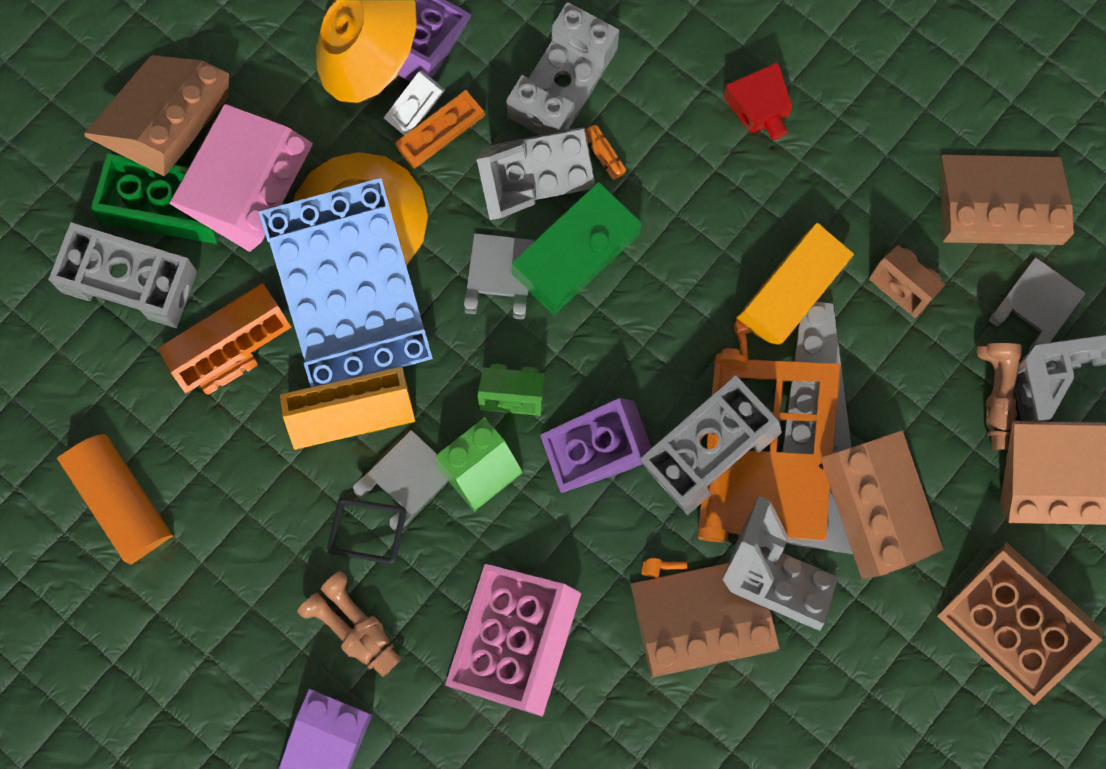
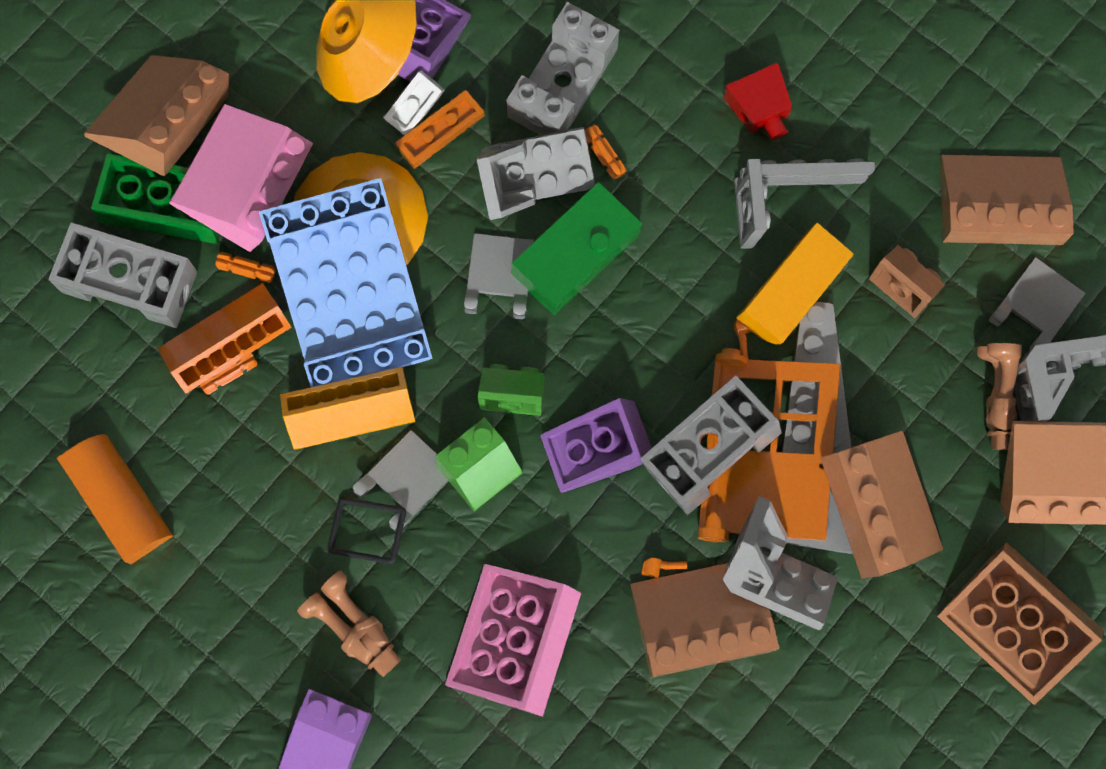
none -> orange axle [215,252,276,283]
none -> light grey bracket [734,159,875,249]

